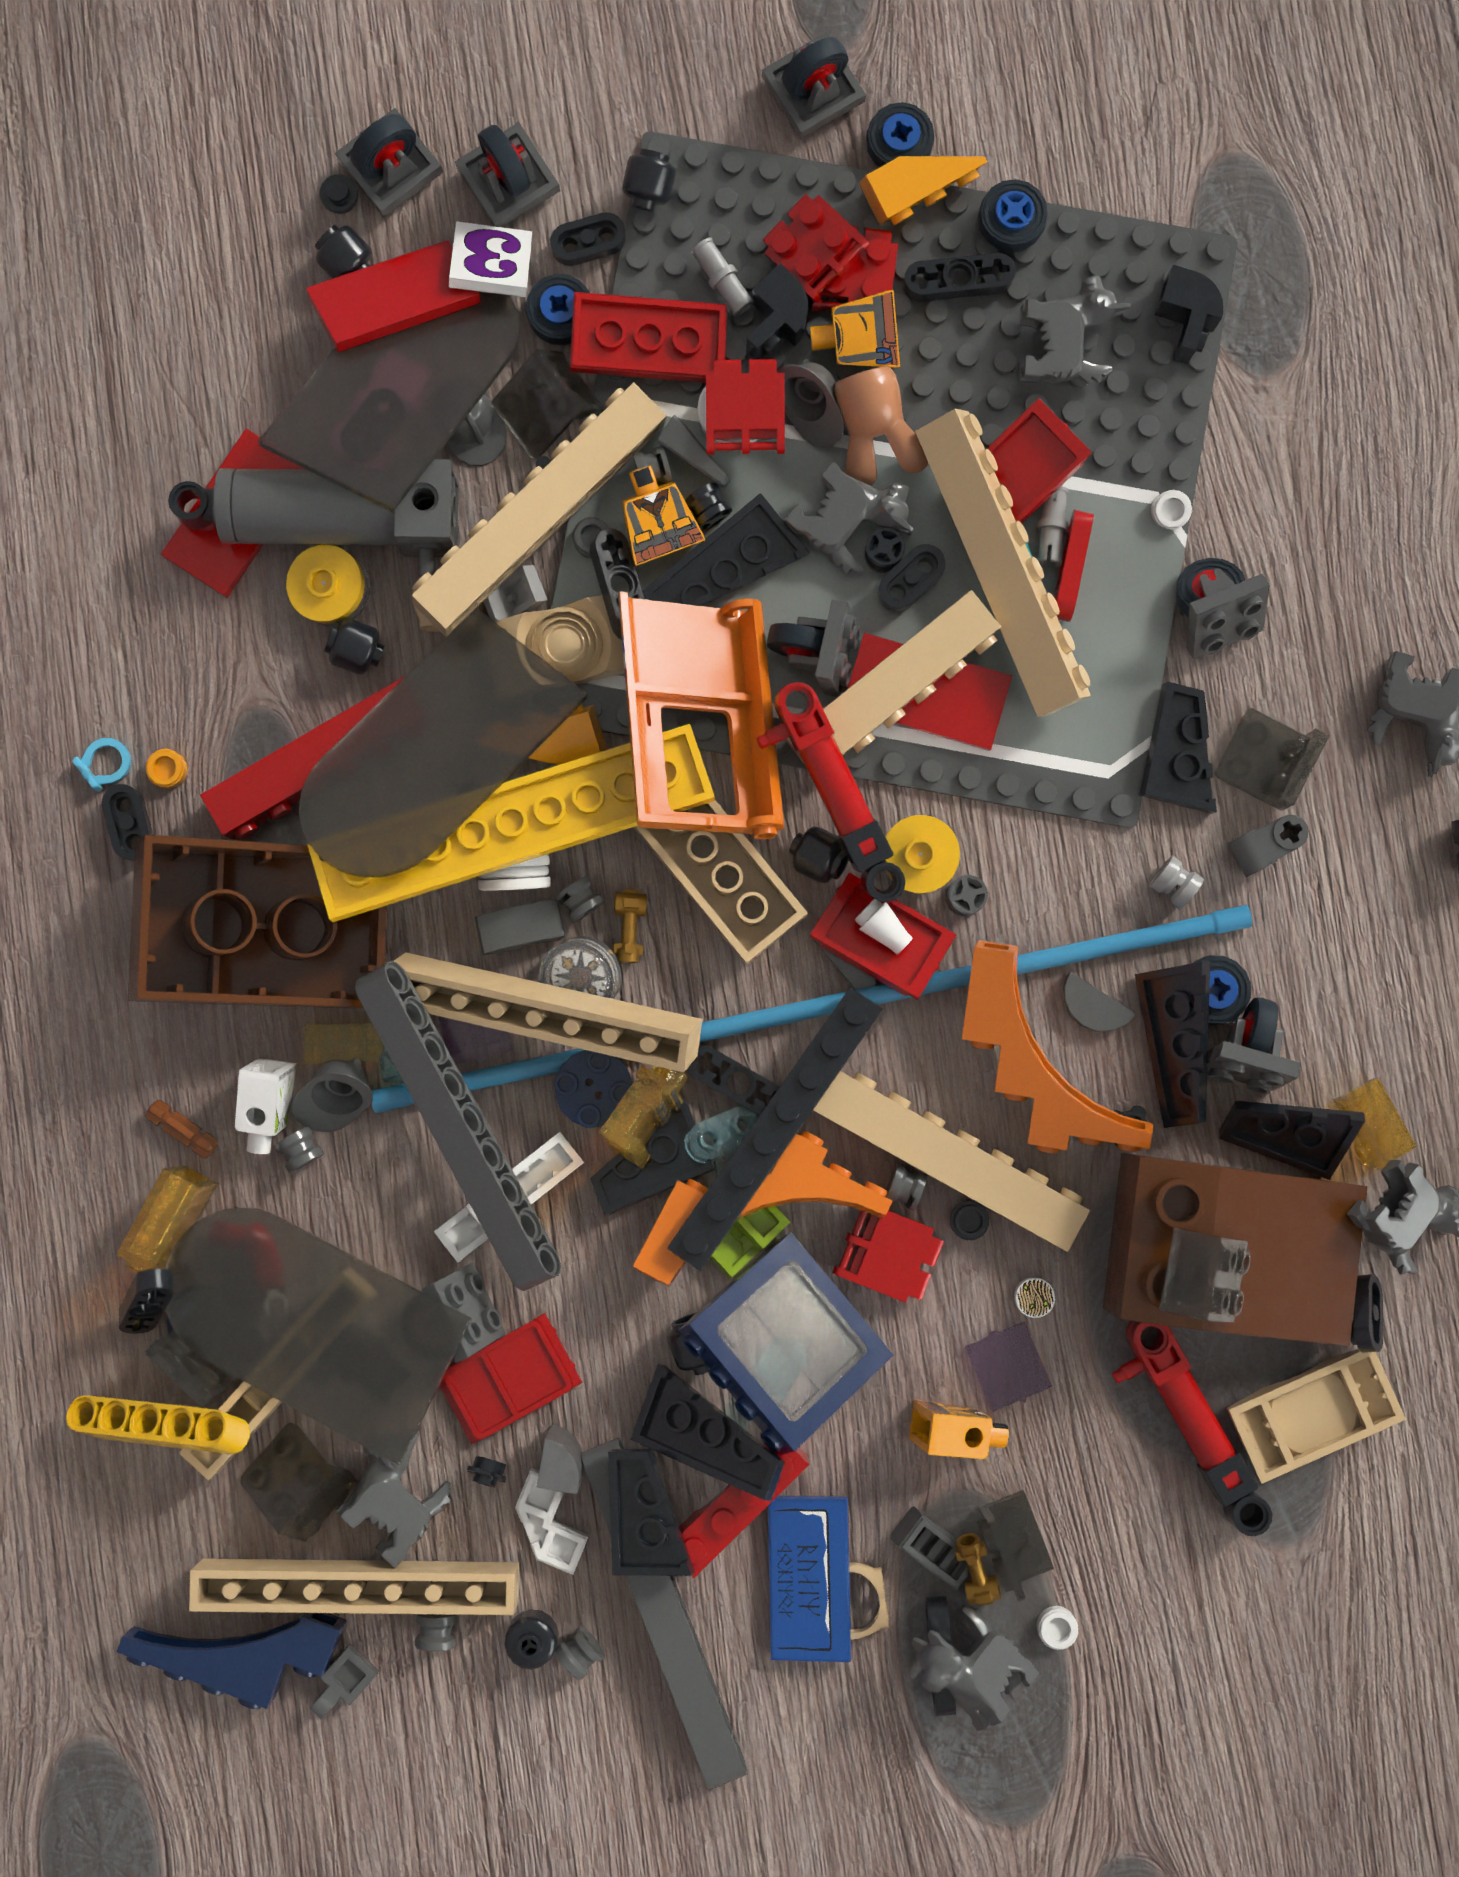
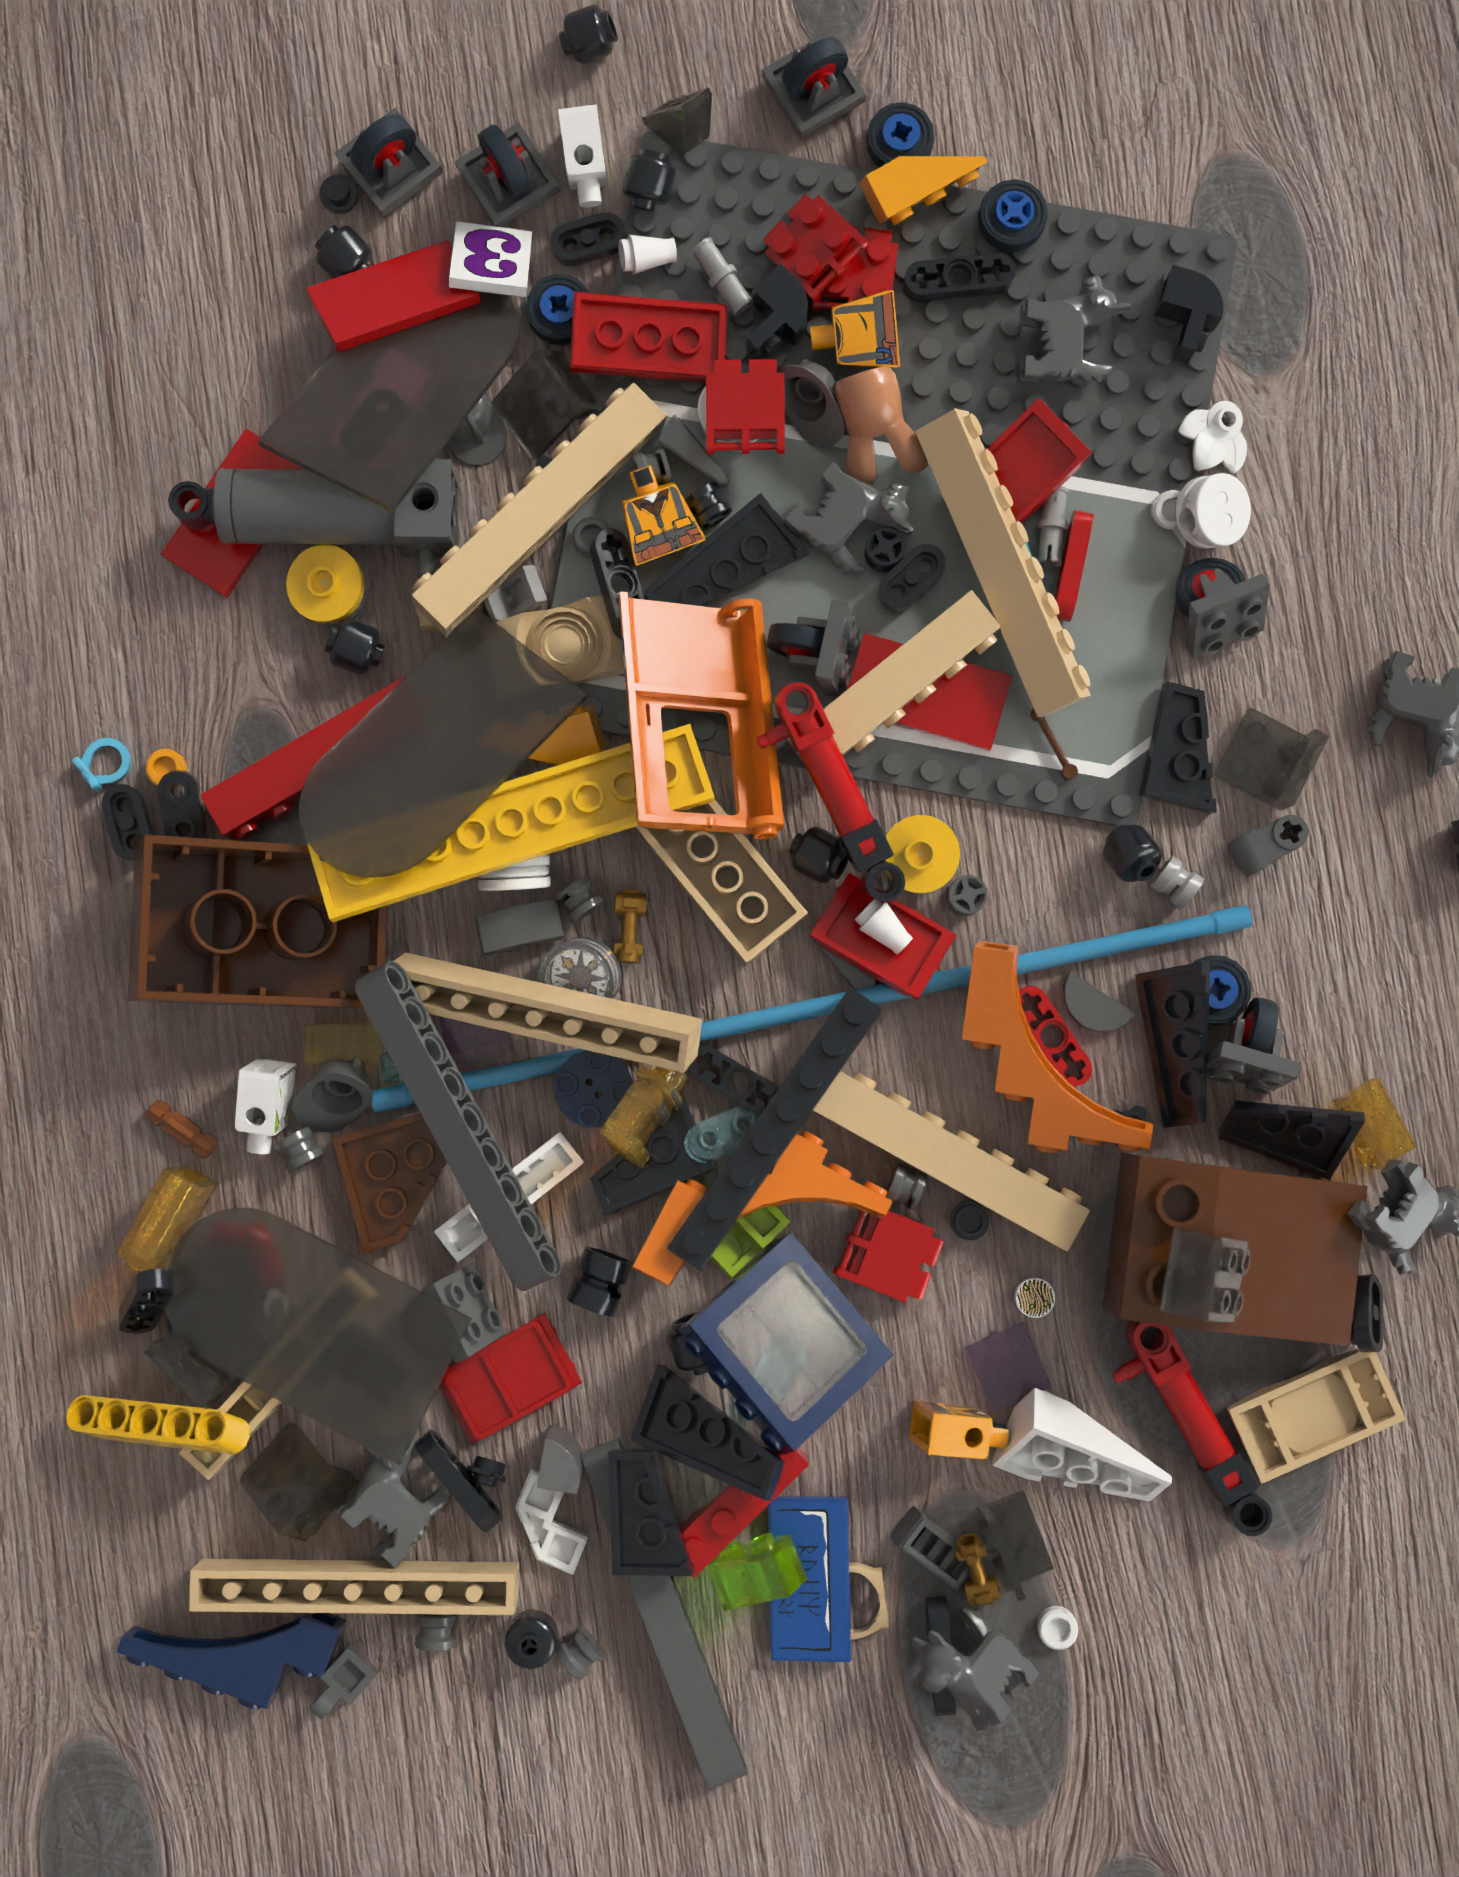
none -> black plate [158,770,206,838]
none -> reddish brown plate [332,1113,447,1253]
none -> black beam [415,1429,503,1533]
none -> white torso [558,104,607,207]
none -> black head [559,4,618,64]
none -> black wheel [566,1246,633,1317]
none -> white cone [619,235,677,275]
none -> clear smoke slope [642,87,712,156]
none -> clear neon green brick [707,1533,807,1611]
none -> white wedge [992,1388,1172,1501]
none -> red beam [1019,986,1092,1086]
none -> reddish brown hinge [1030,708,1078,780]
none -> black head [1103,825,1162,882]
none -> white head [1176,473,1251,549]
none -> white plate [1178,401,1247,473]

